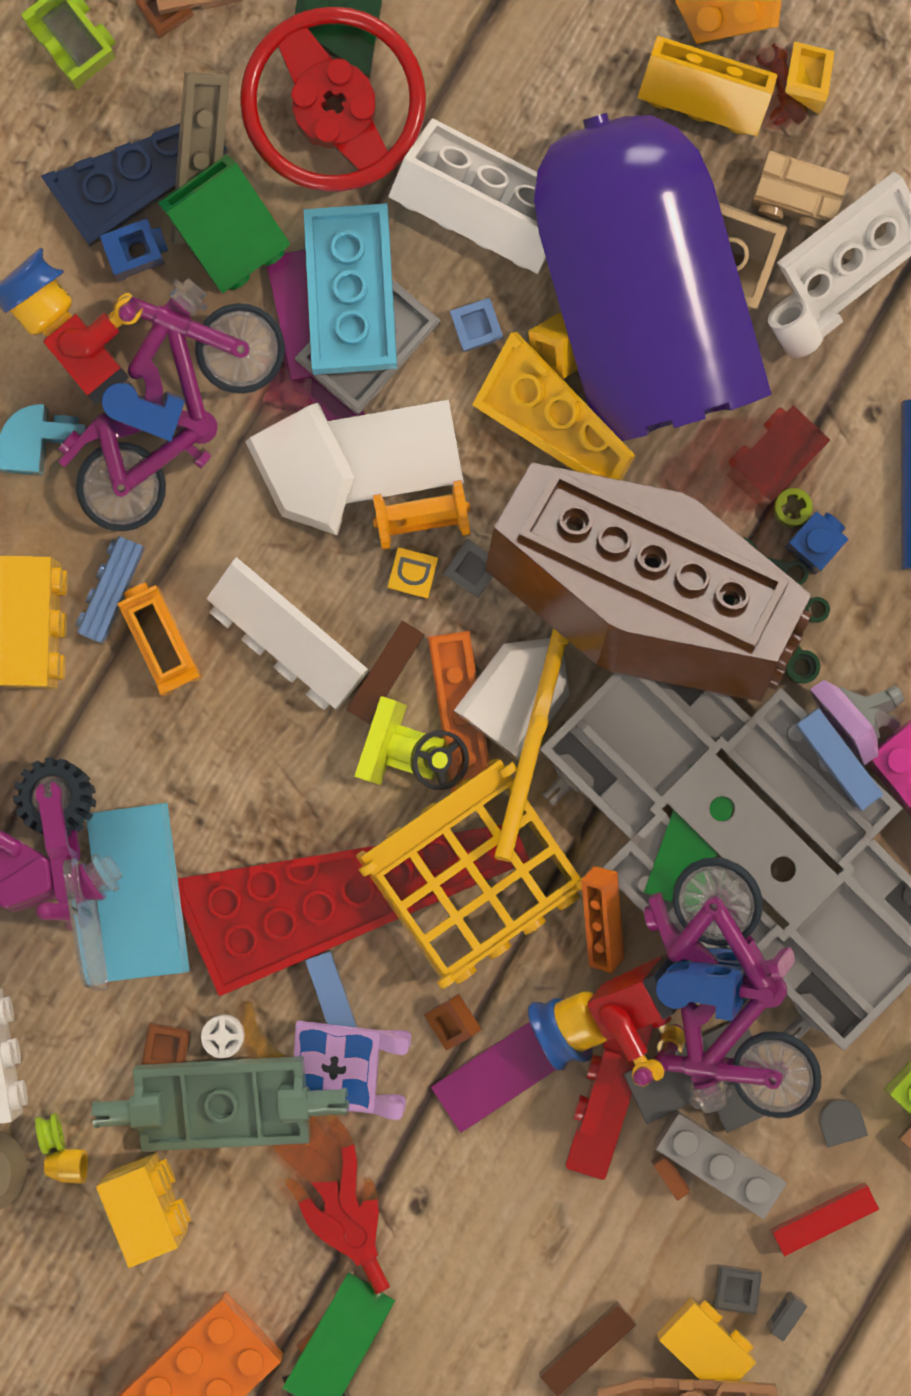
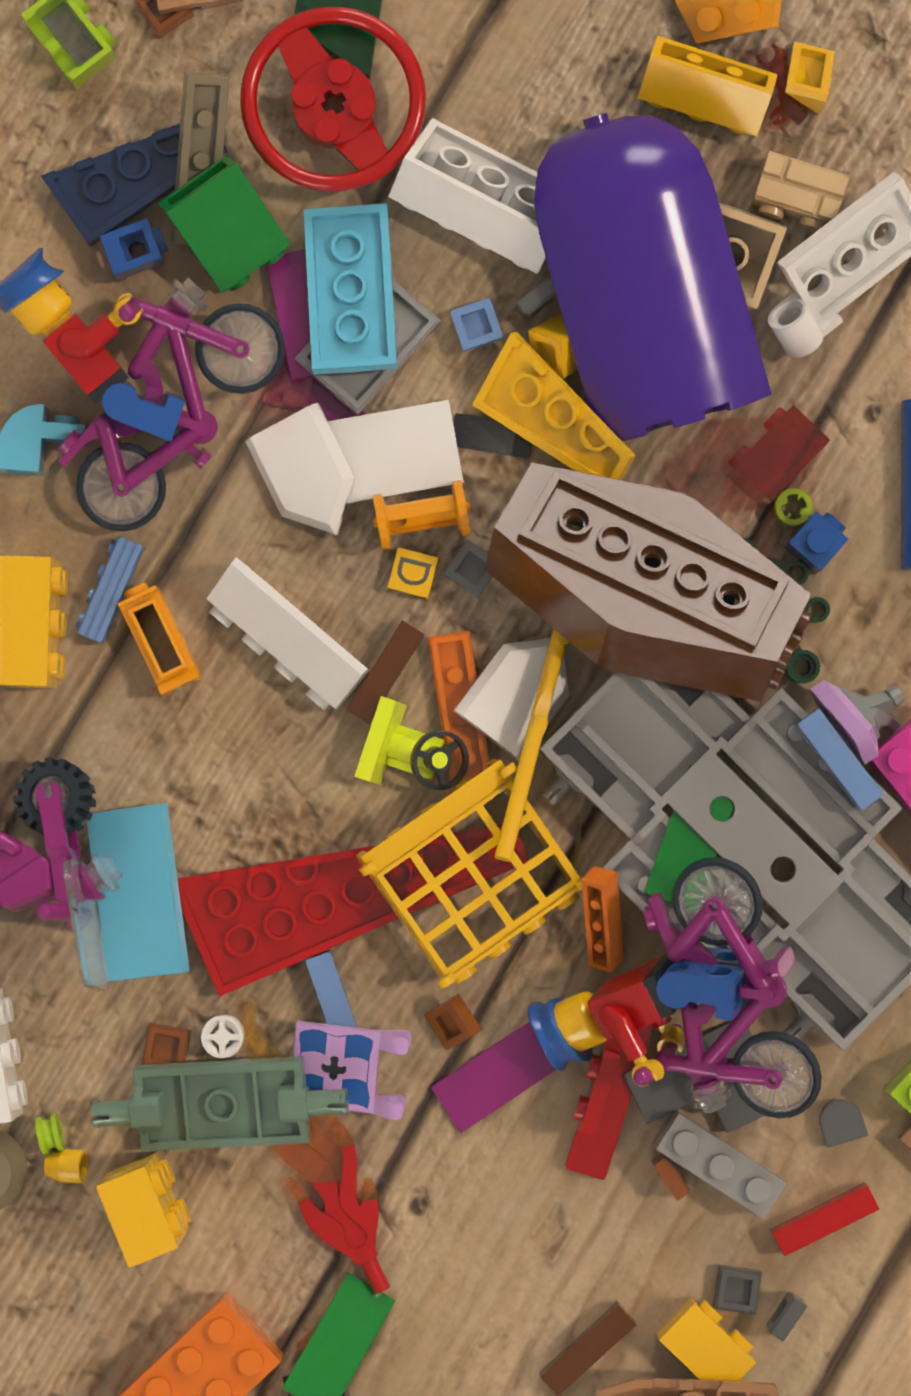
none -> black sticker [453,413,532,458]
none -> dark grey tile [515,277,557,320]

